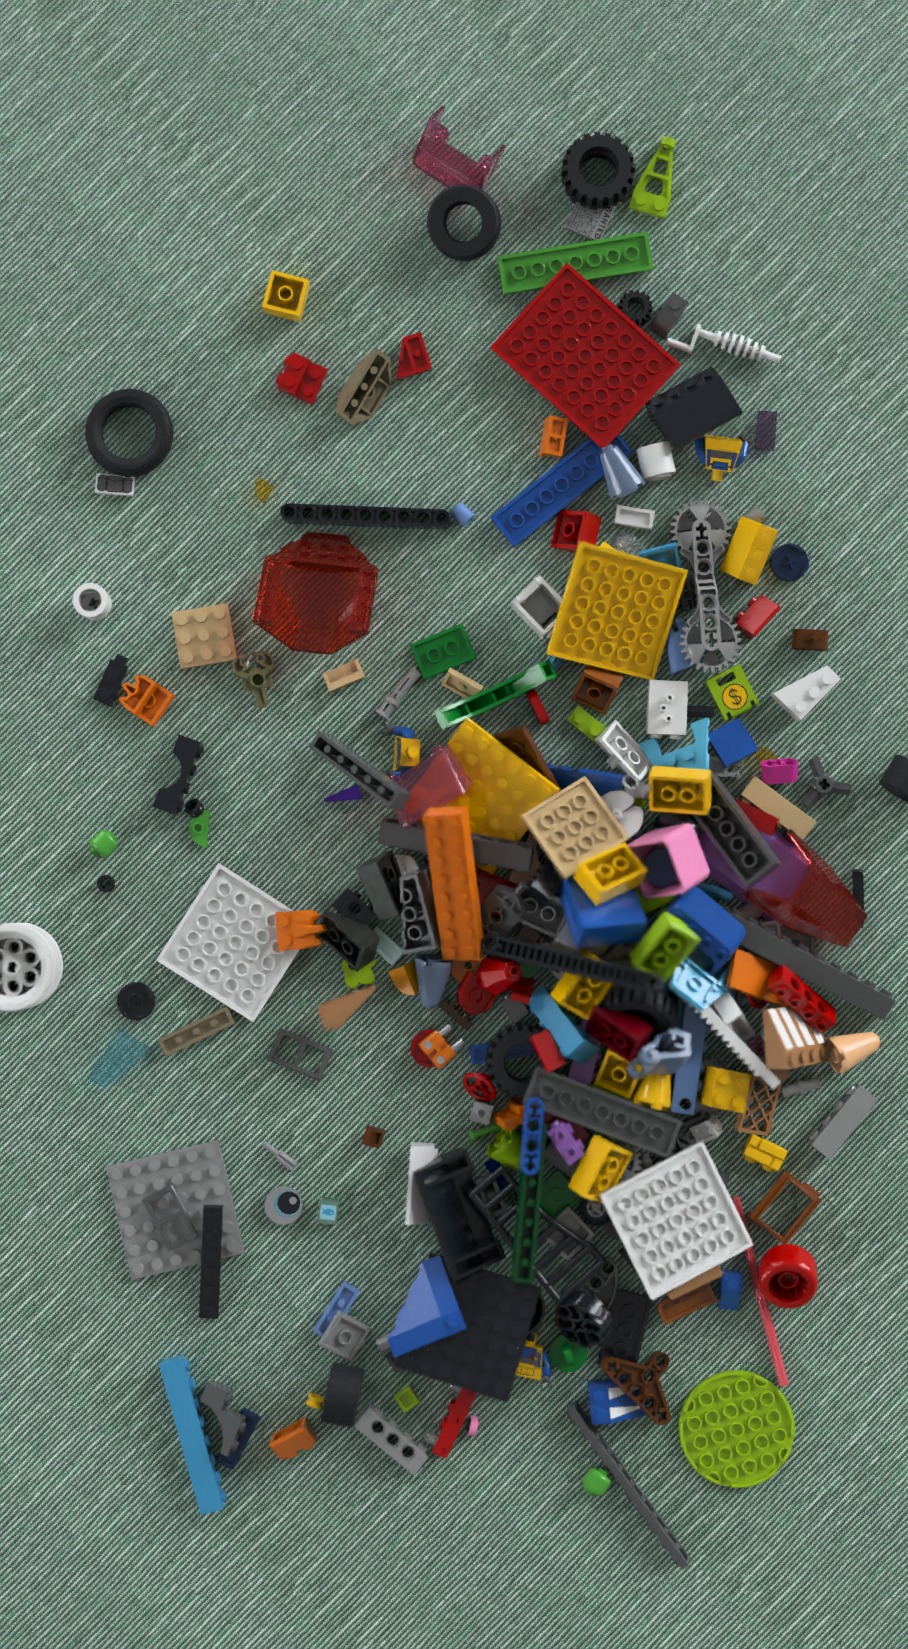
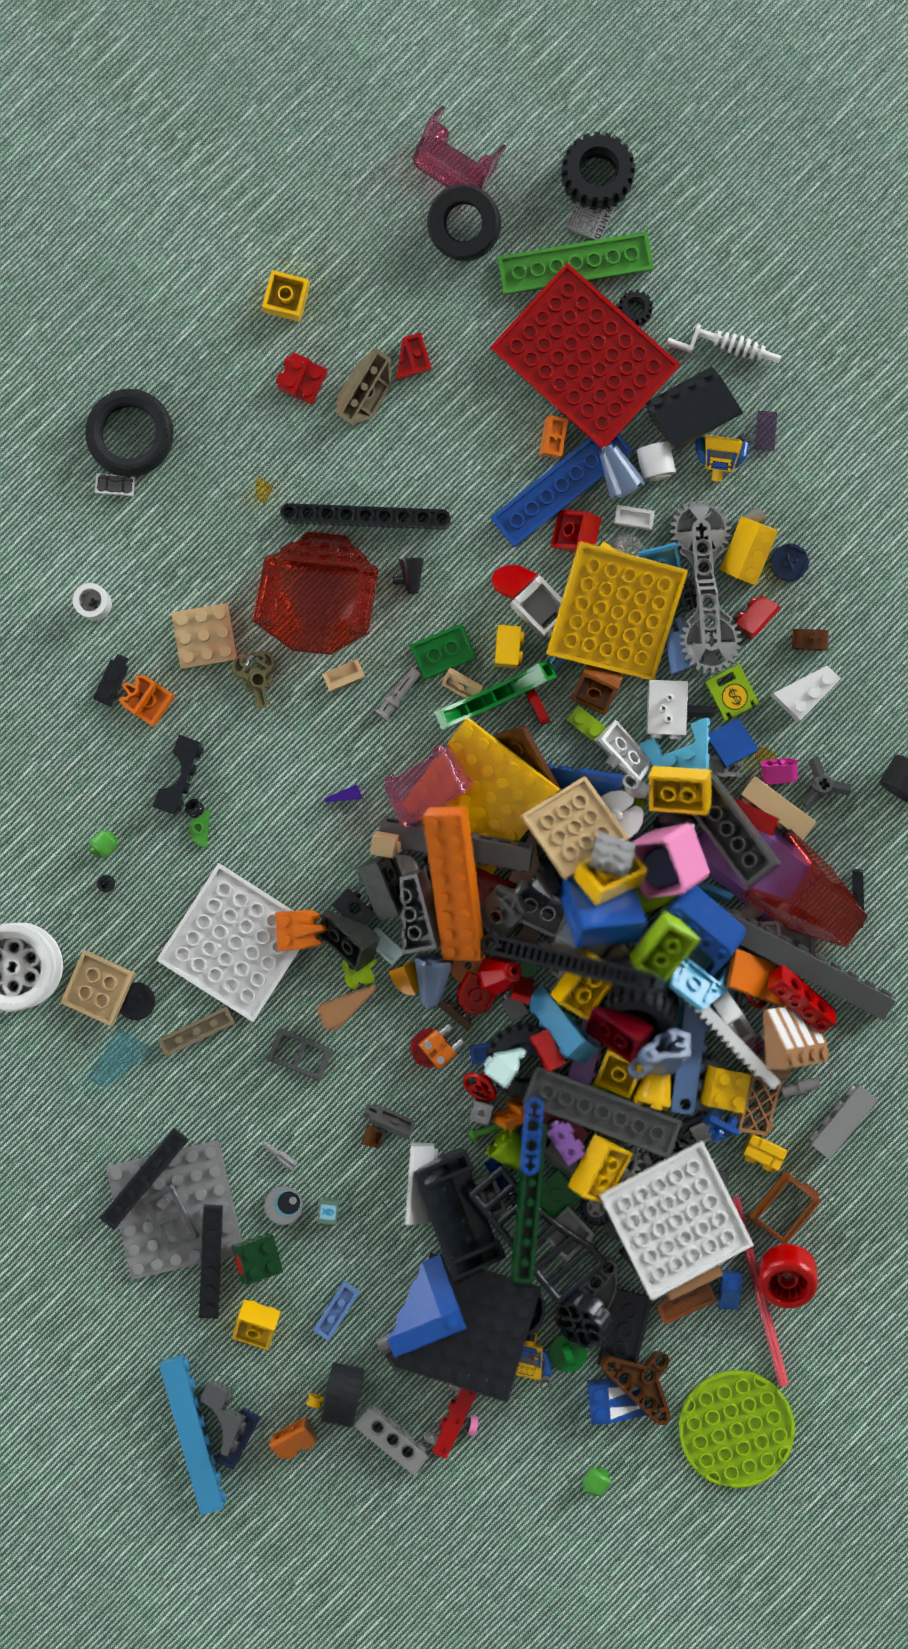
dark grey brick [309,731,412,811] -> none
light grey tile [318,1310,371,1362] -> none
torso [381,724,420,780] -> none
lime tile [394,1385,420,1413] -> none
medium blue beam [450,502,475,527] -> none
dark grey plate [567,1401,690,1570] -> none
lime plate [628,136,676,219] -> none
dark grey slope [649,292,689,339] -> none
light nougat cone [826,1031,881,1074] -> none
none -> tan plate [60,950,136,1026]
none -> black plate [99,1127,190,1230]
none -> dark green brick [231,1234,284,1285]
none -> yellow slope [232,1299,281,1350]
none -> dark grey hinge [363,1104,416,1140]
none -> tan brick [370,831,401,858]
none -> black piece [393,557,424,594]
none -> light aqua slope [483,1047,526,1088]
none -> red tile [492,565,538,600]
none -> yellow brick [494,625,524,669]
none -> light grey plate [589,832,636,877]
none -> blue hips [701,1107,740,1142]

